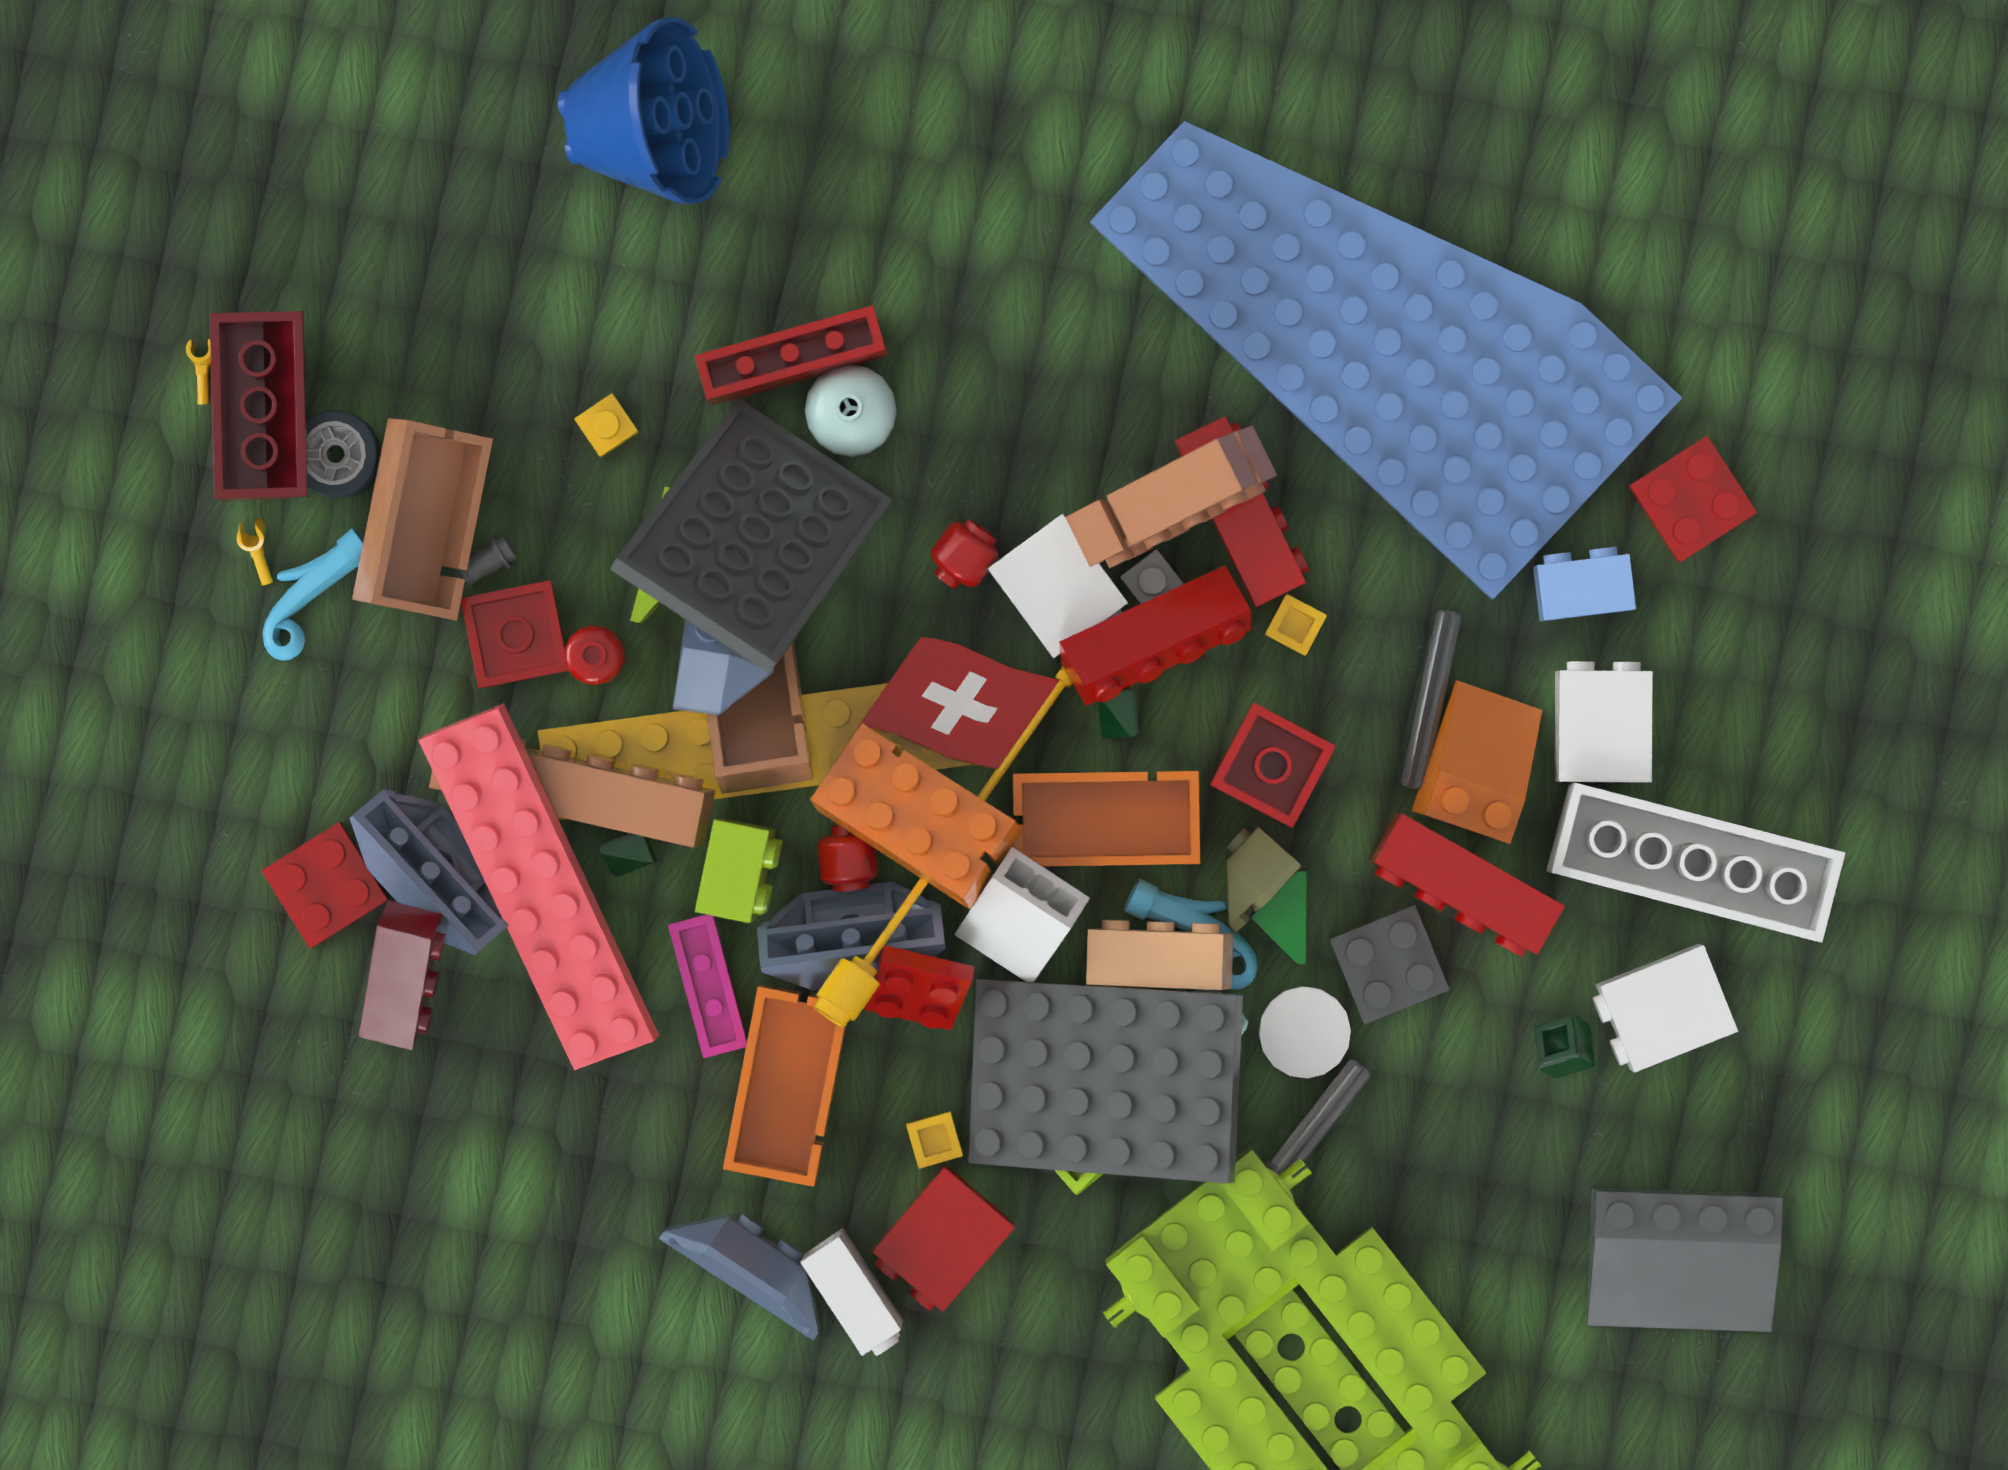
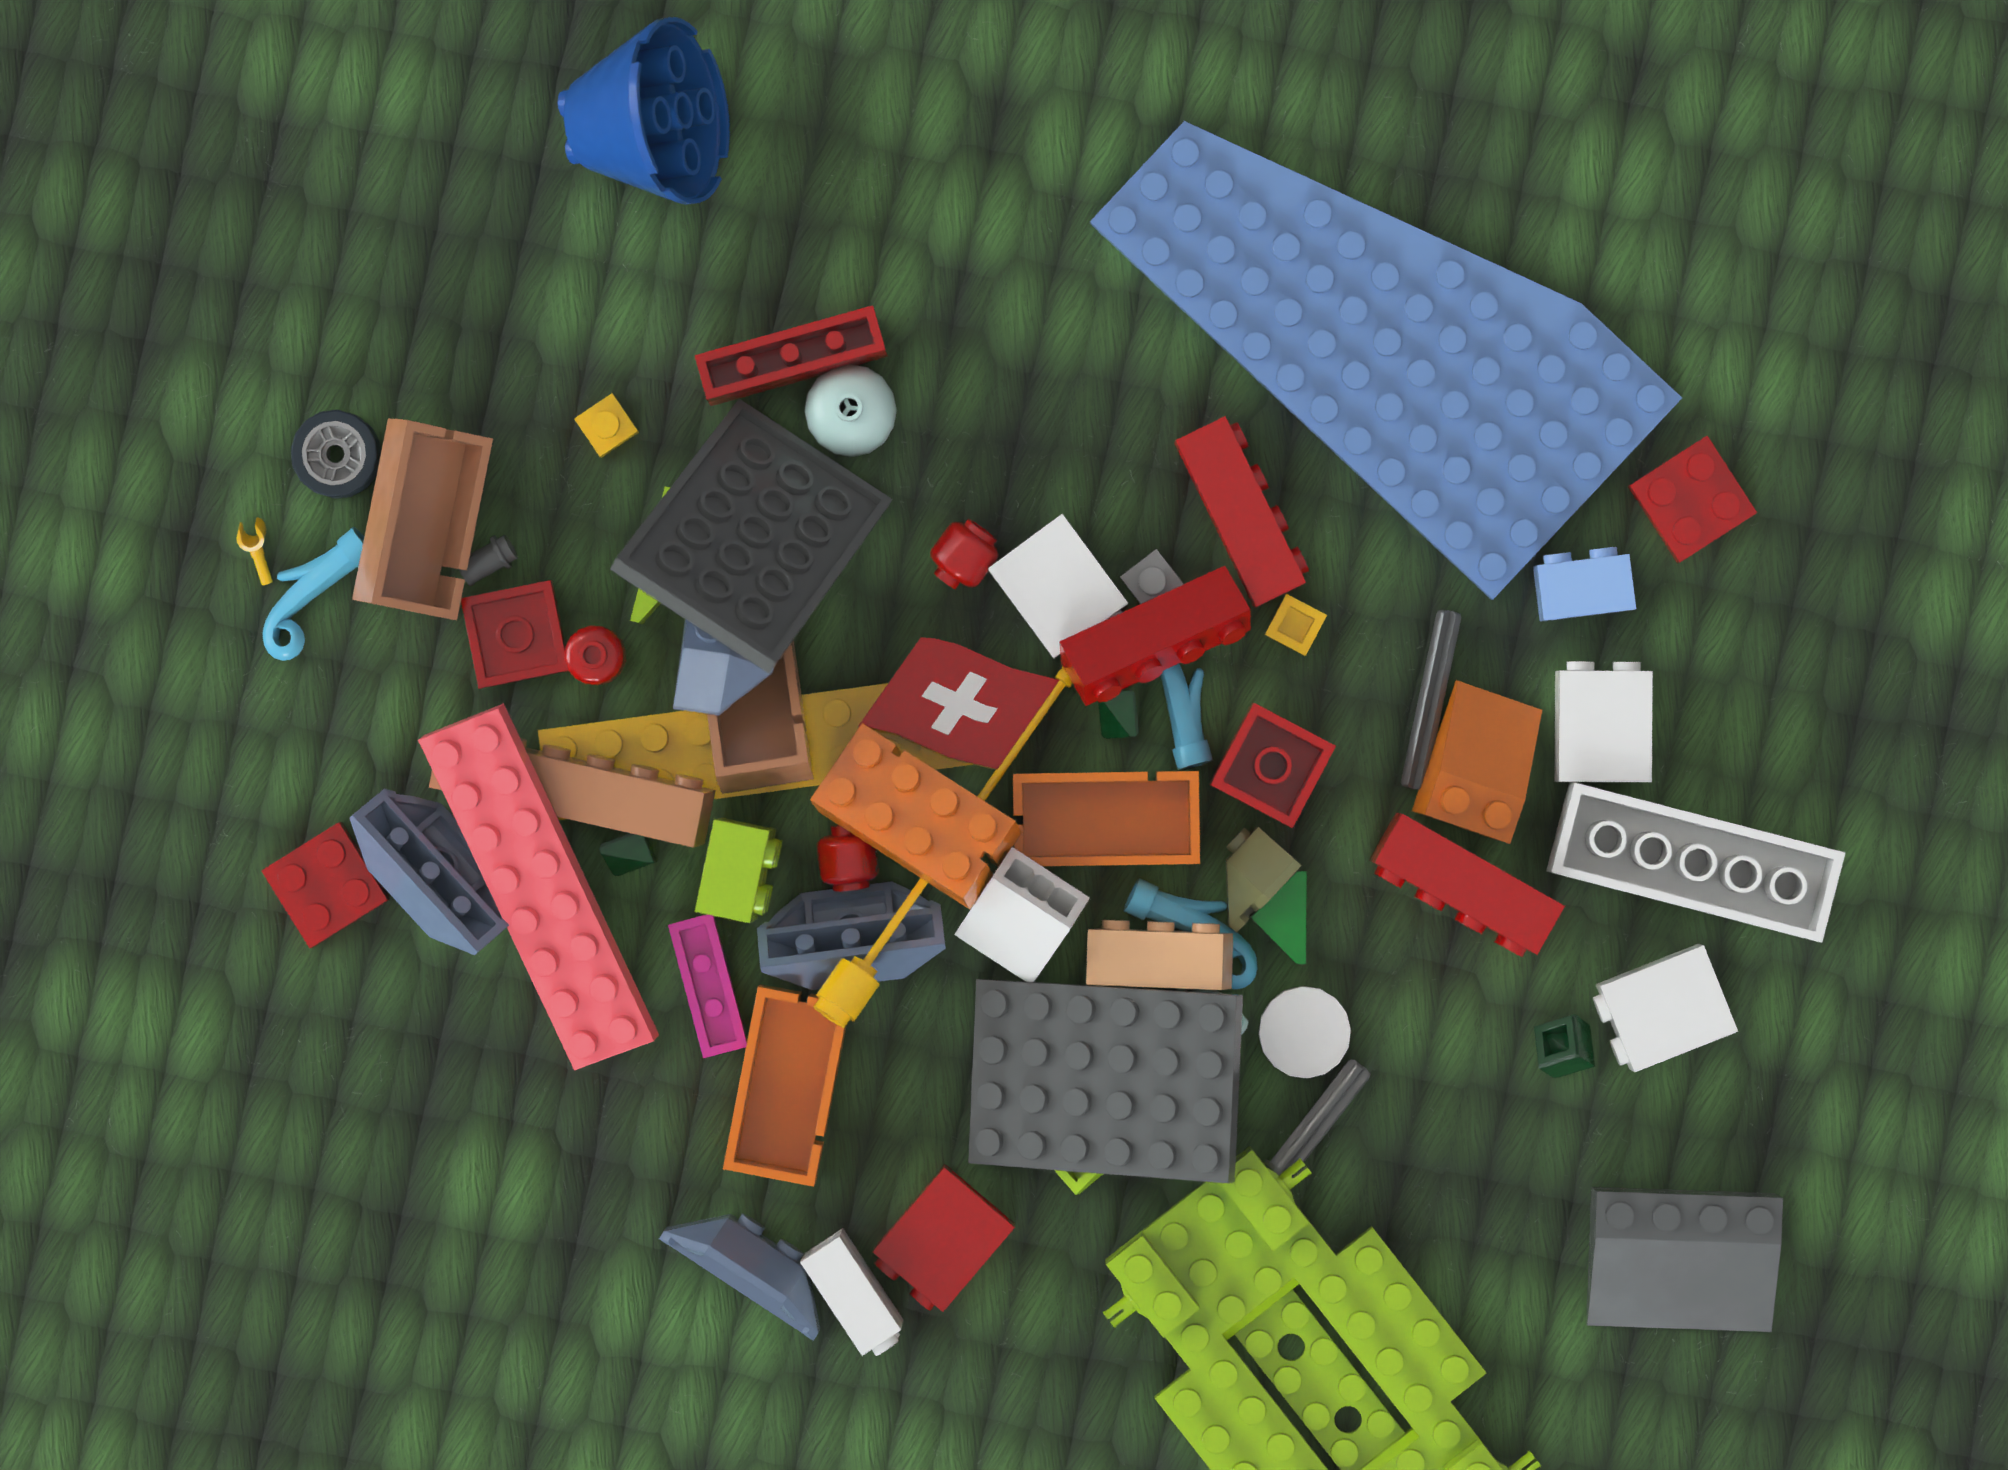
yellow hand [186,339,211,404] -> none
dark red slope [210,311,308,502] -> none
brick [358,900,447,1050] -> none
red plate [863,945,974,1030] -> none
yellow plate [906,1111,963,1169] -> none
nougat piece [1065,425,1277,568] -> none
dark grey plate [1329,904,1449,1025] -> none
none -> medium azure plant [1160,664,1213,770]

